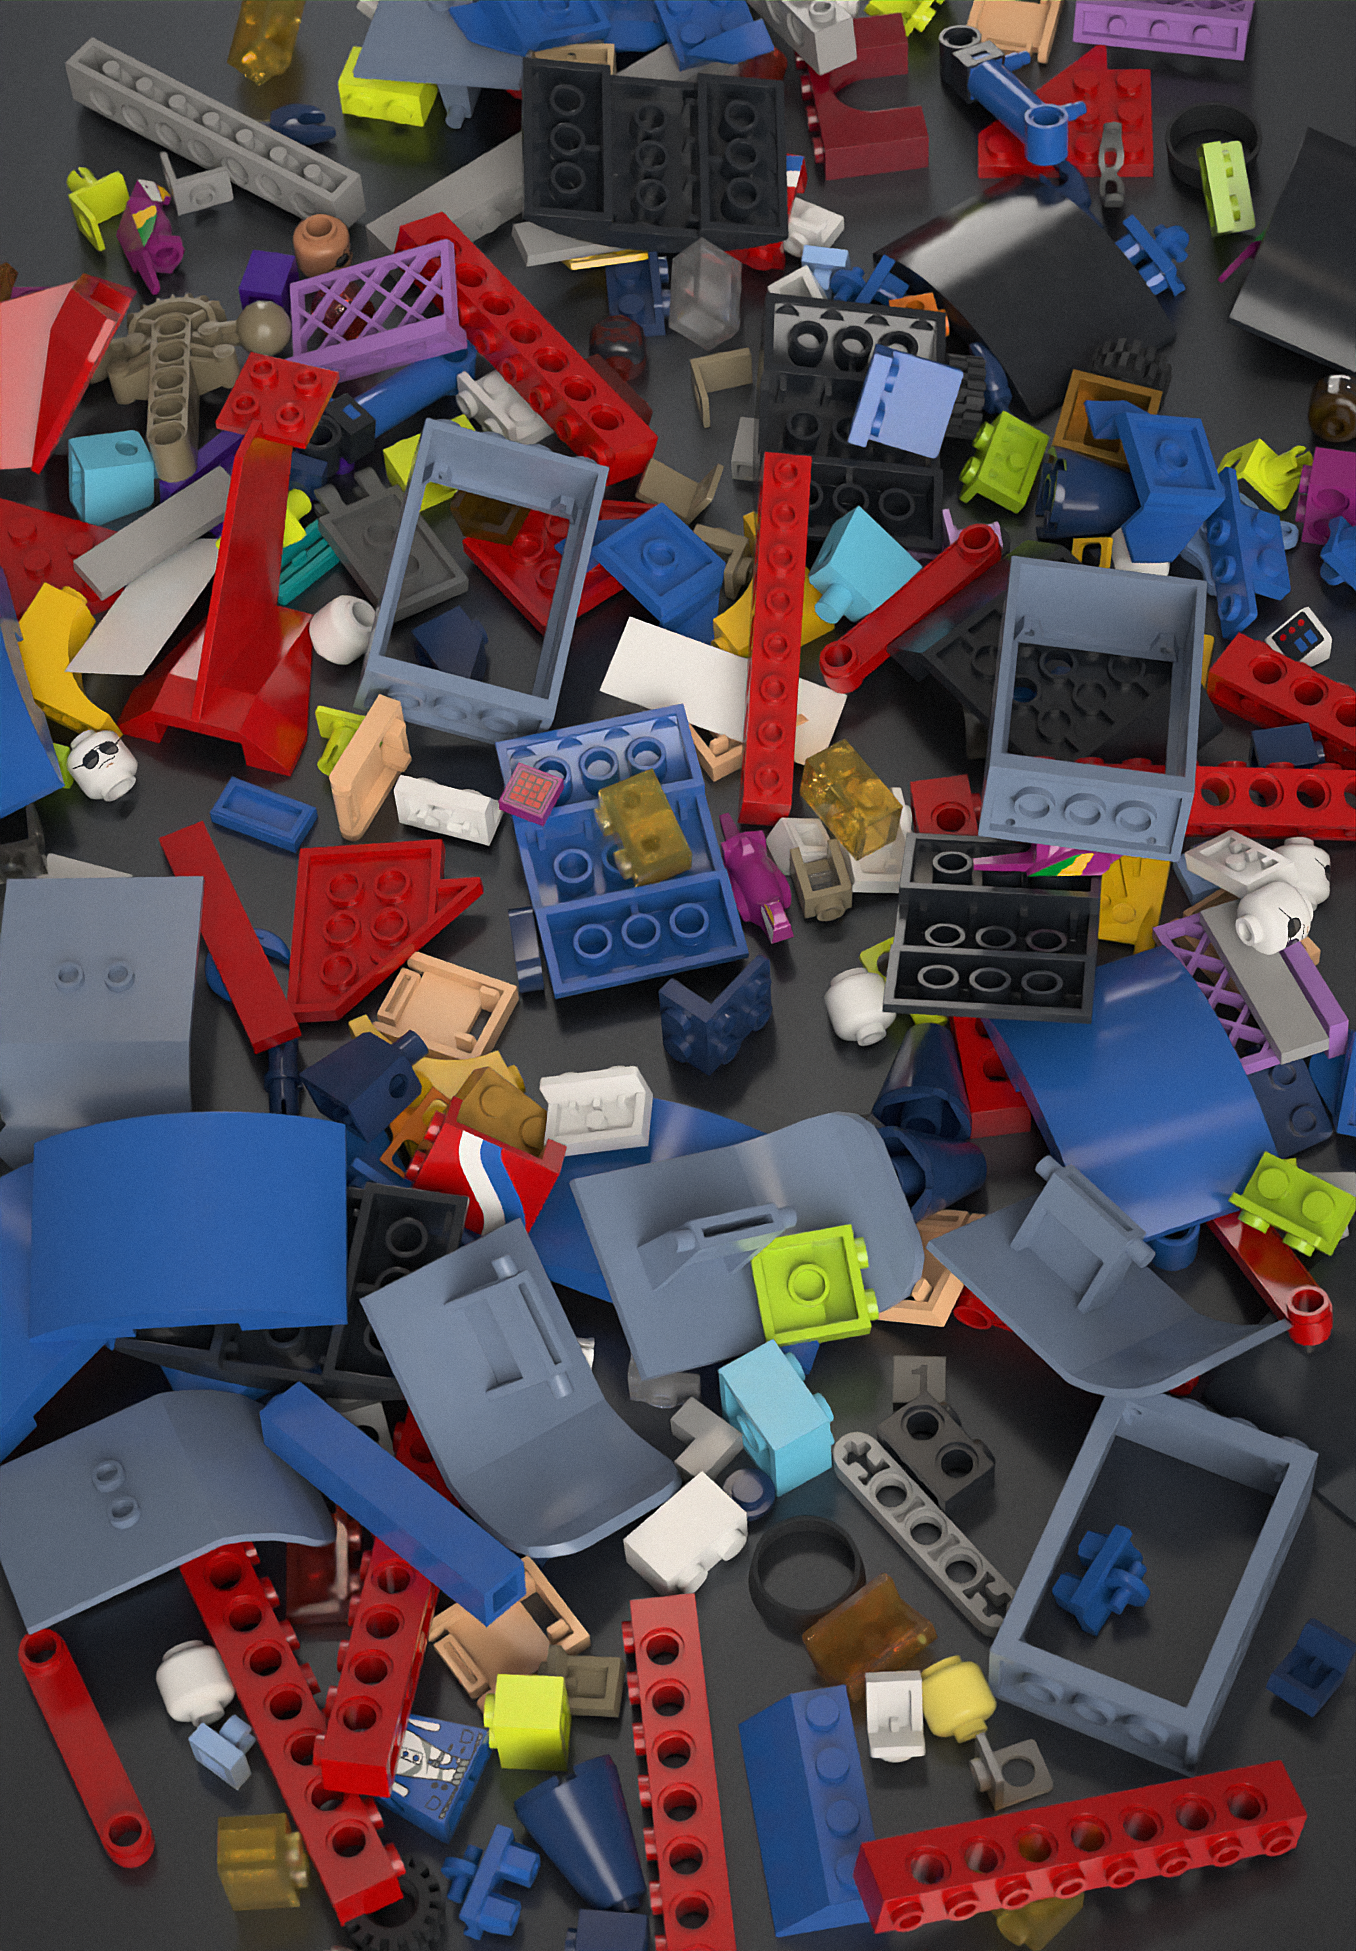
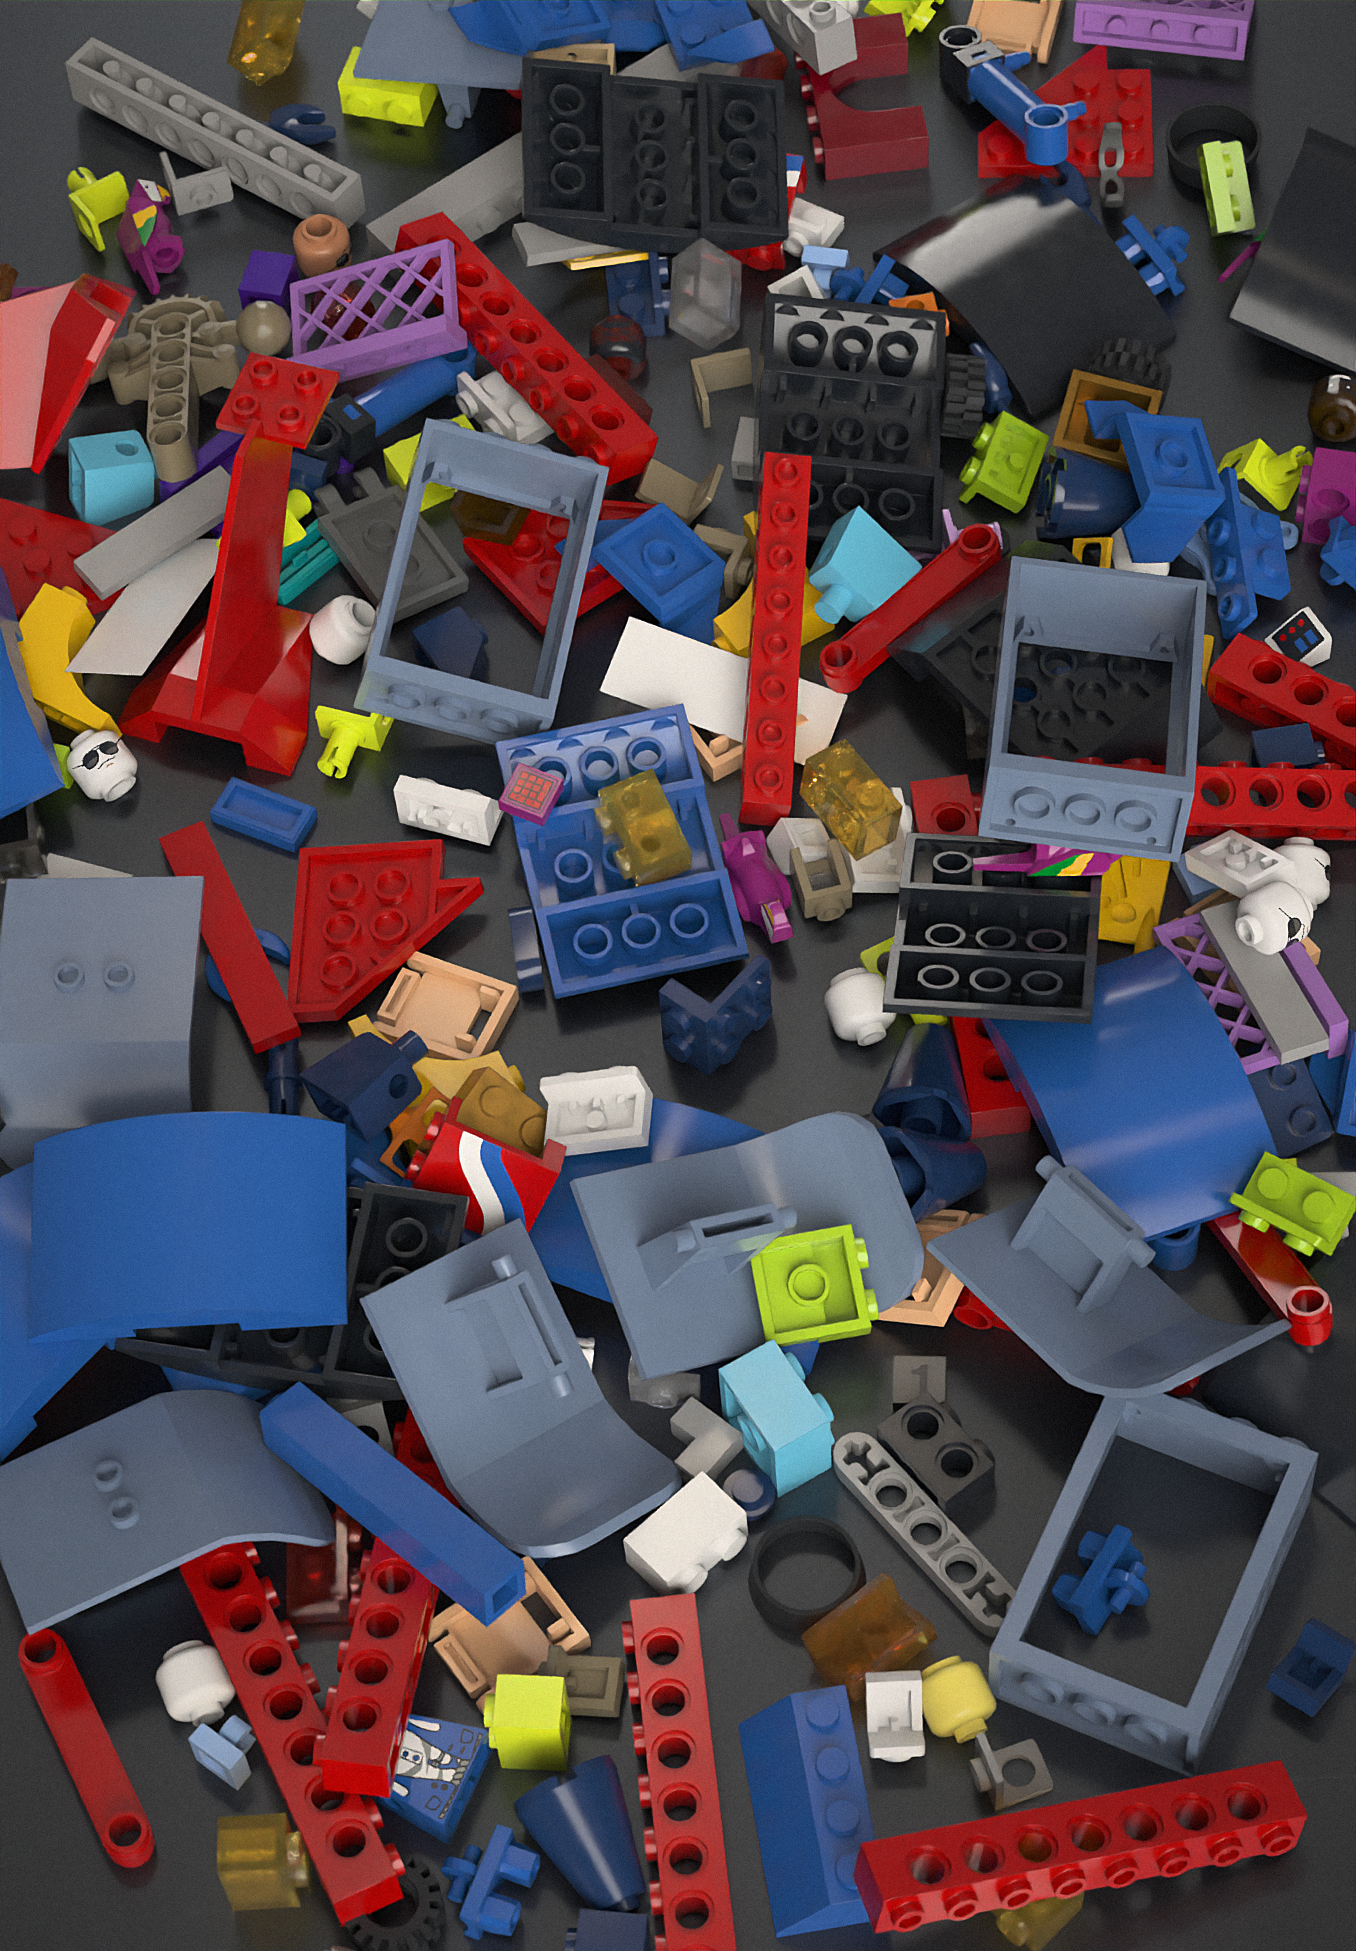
light nougat container [329,694,412,841] -> none
bracket [848,344,963,458] -> none

